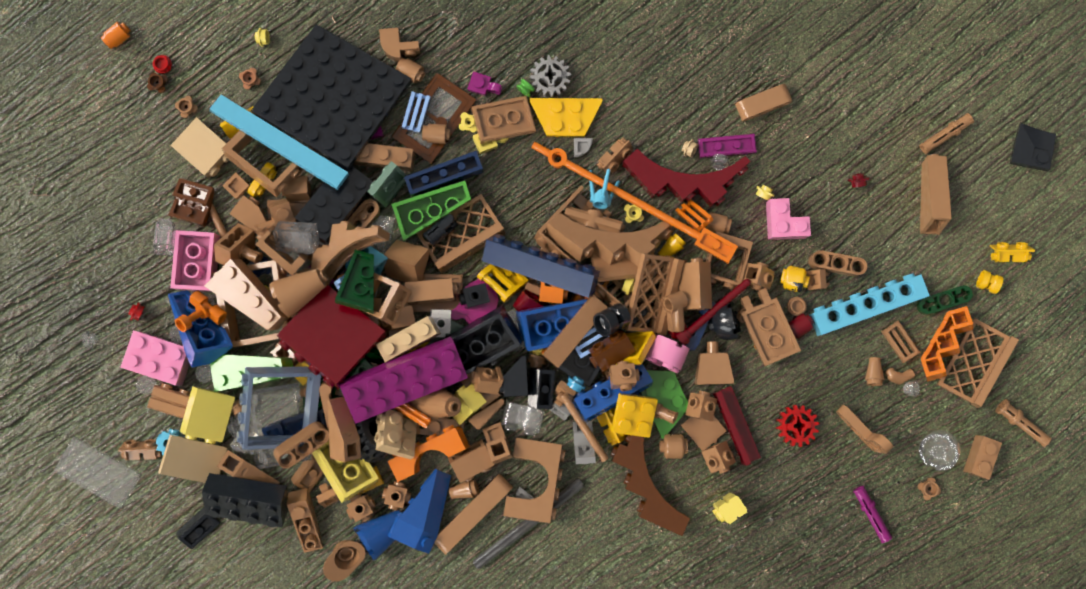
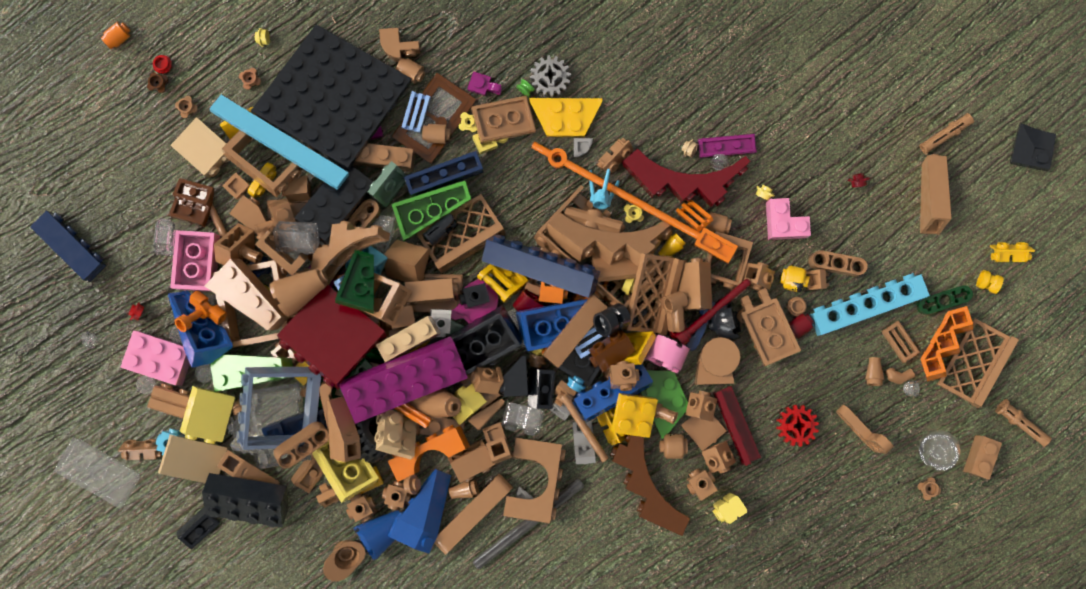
medium nougat slope [287,488,323,553] -> none
medium nougat beam [735,84,793,122] -> none
magenta pin [853,485,892,543] -> none
none -> dark blue brick [30,210,106,282]
none -> medium nougat plate [403,475,421,495]
none -> medium nougat brick [686,468,718,501]
none -> medium nougat tile [700,337,740,376]

